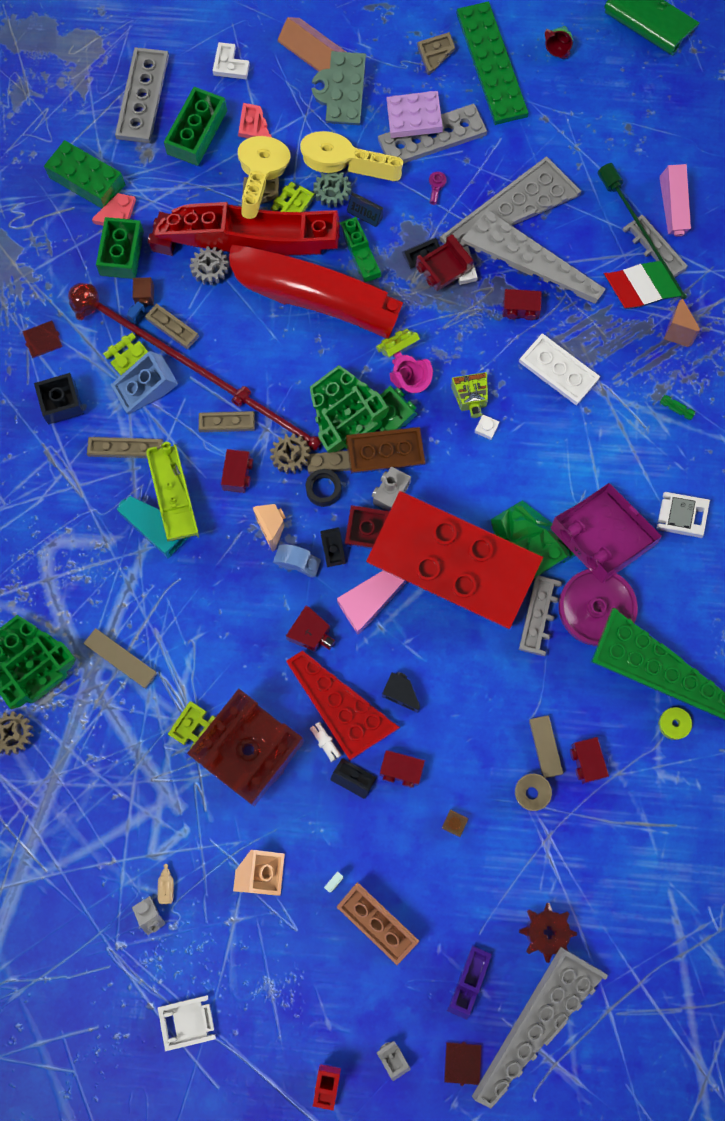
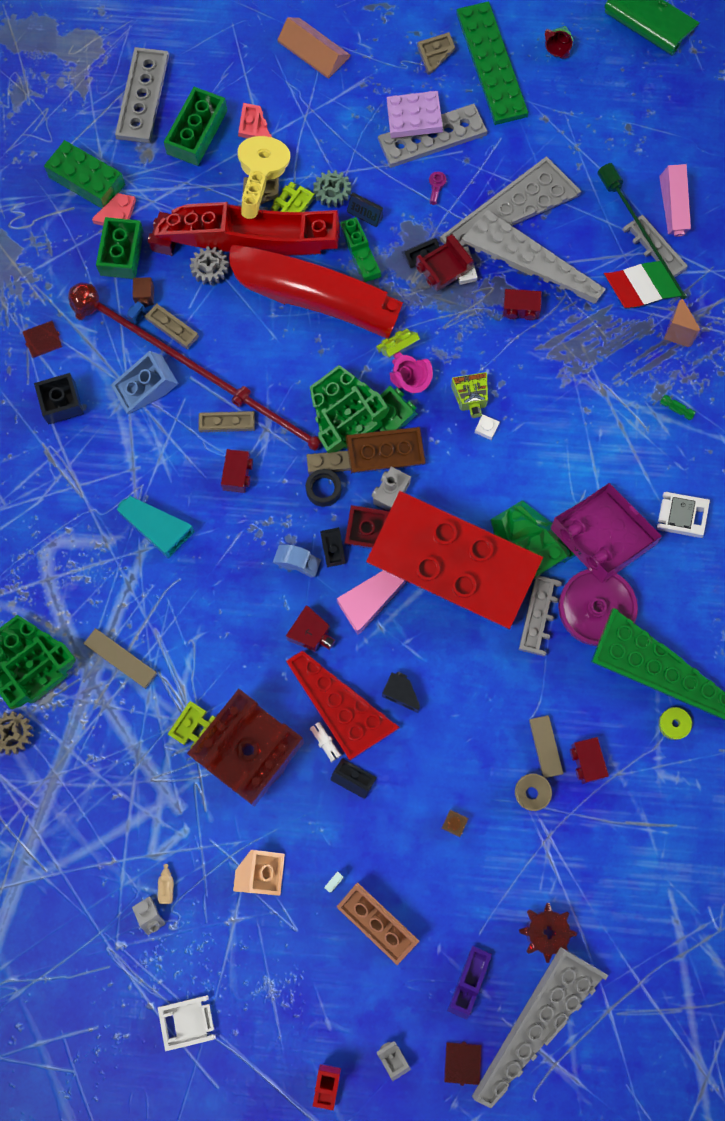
dark tan tile [87,437,163,458] -> none
lime plate [103,333,148,376] -> none
lime piece [146,442,199,541] -> none
white plate [213,42,250,79] -> none
light nougat slope [253,504,286,552] -> none
dark tan gear [270,433,311,474] -> none
light yellow beam [300,131,403,181] -> none
sand green plate [311,51,366,125] -> none
dark red brick [380,750,425,788] -> none
white plate [519,334,600,406] -> none

